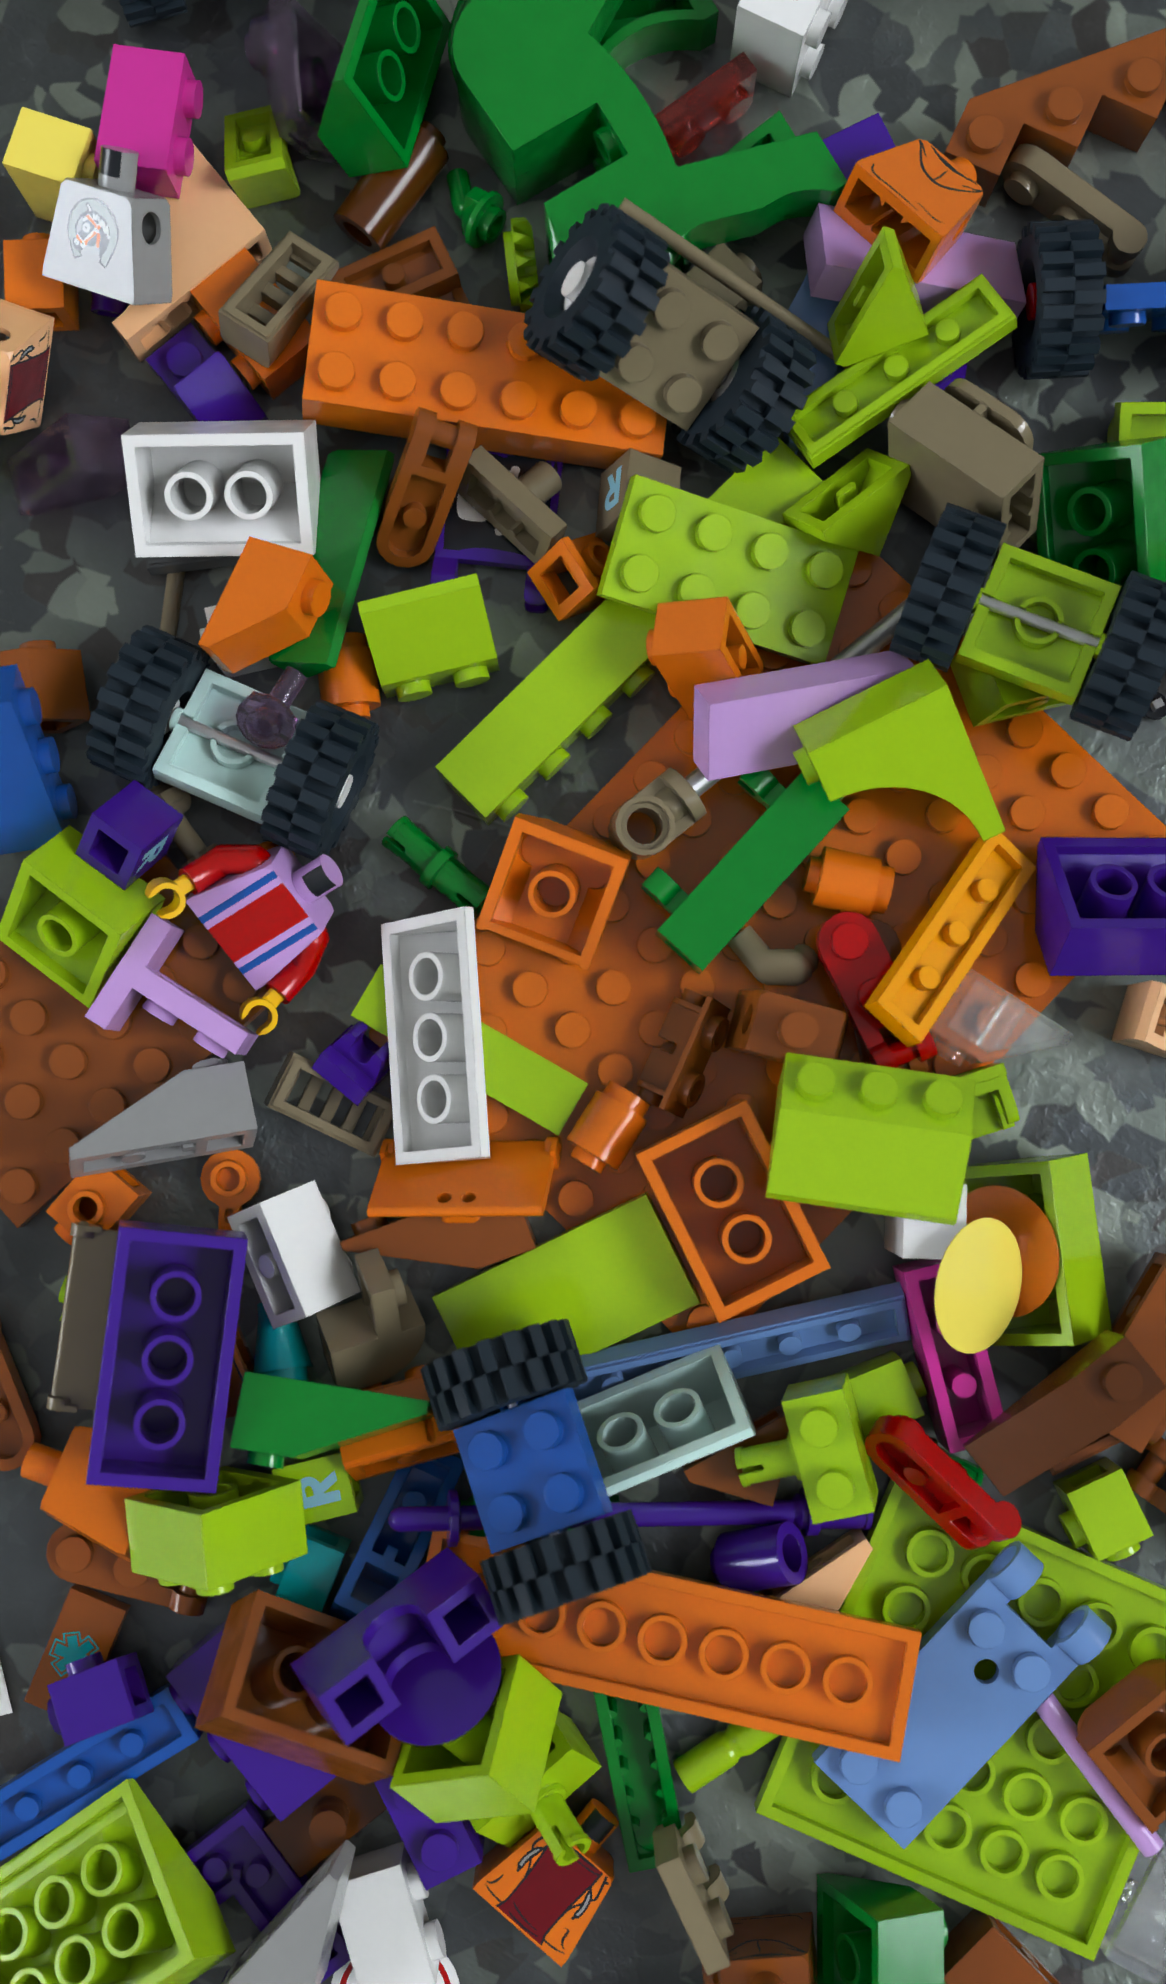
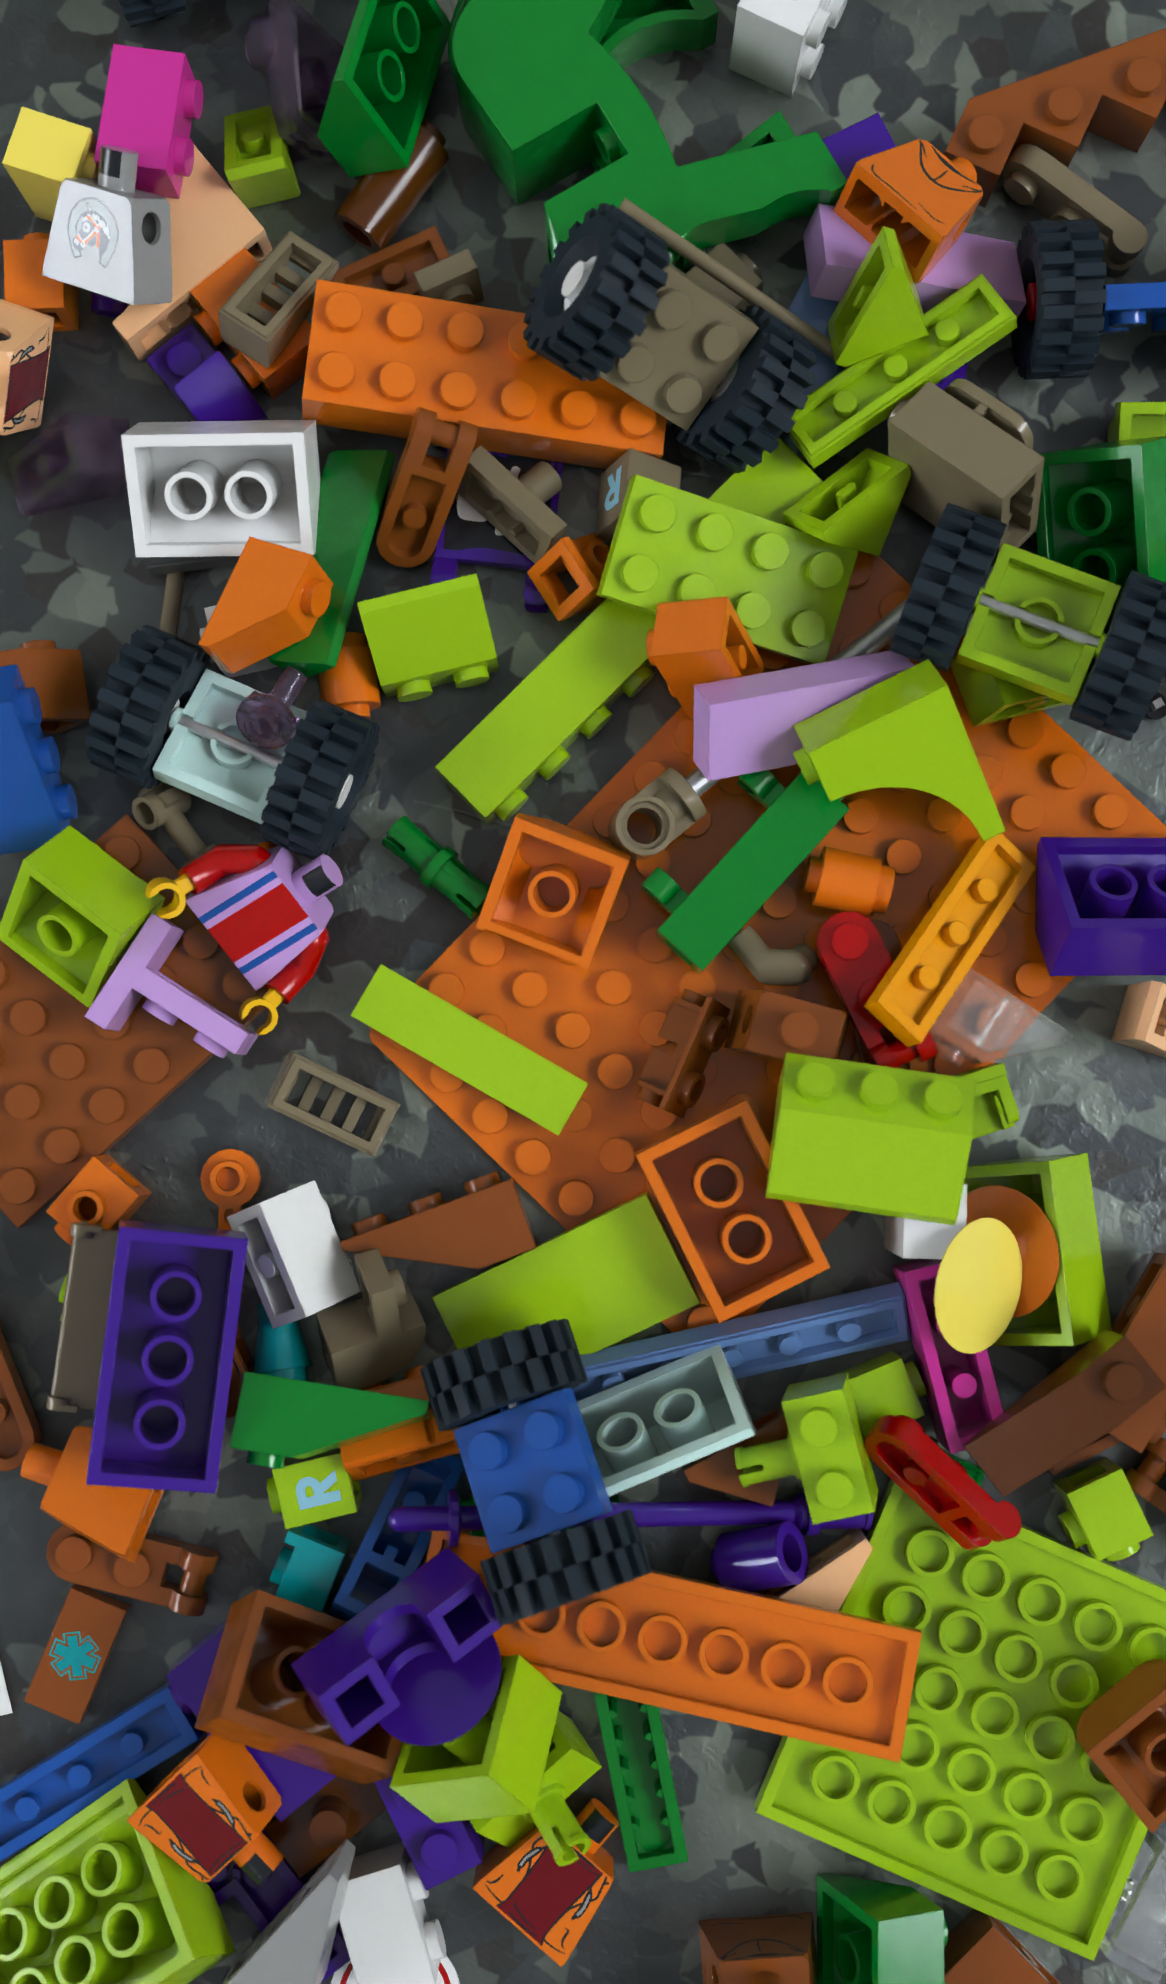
dark purple brick [47,1651,154,1747] -> none
light grey slope [69,1058,258,1178] -> none
dark purple brick [75,780,184,890] -> none
lime brick [124,1466,308,1596] -> none
dark purple tile [311,1021,390,1106] -> none
orange door [367,1136,562,1223] -> none
white slope [381,906,490,1165] -> none
green plate [446,168,507,249] -> none
lime gear [503,217,539,313] -> none
orange brick [566,1081,650,1175] -> none
dark tan plate [652,1811,734,1976] -> none
clear red plate [655,51,757,158] -> none
lime piece [673,1723,779,1794] -> none
medium blue hinge [812,1541,1112,1849] -> none
lavender bar [1036,1693,1164,1857] -> none
none -> orange torso [127,1734,284,1886]
none -> dark tan plate [414,248,484,305]

